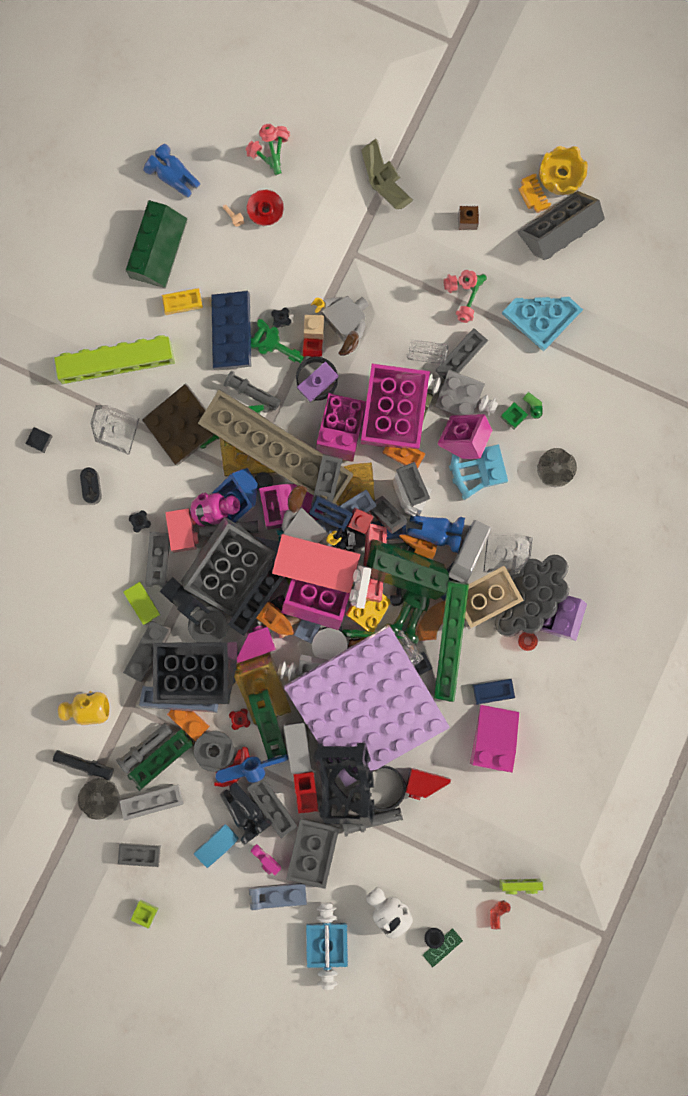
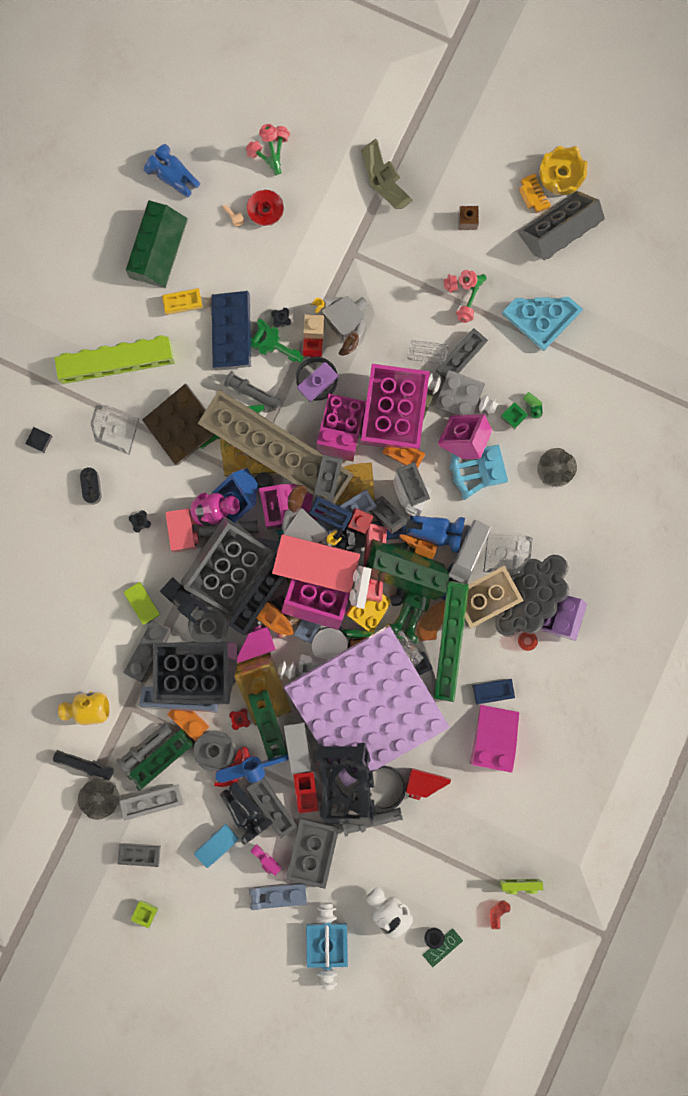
dark grey plate [146,532,170,588] -> none

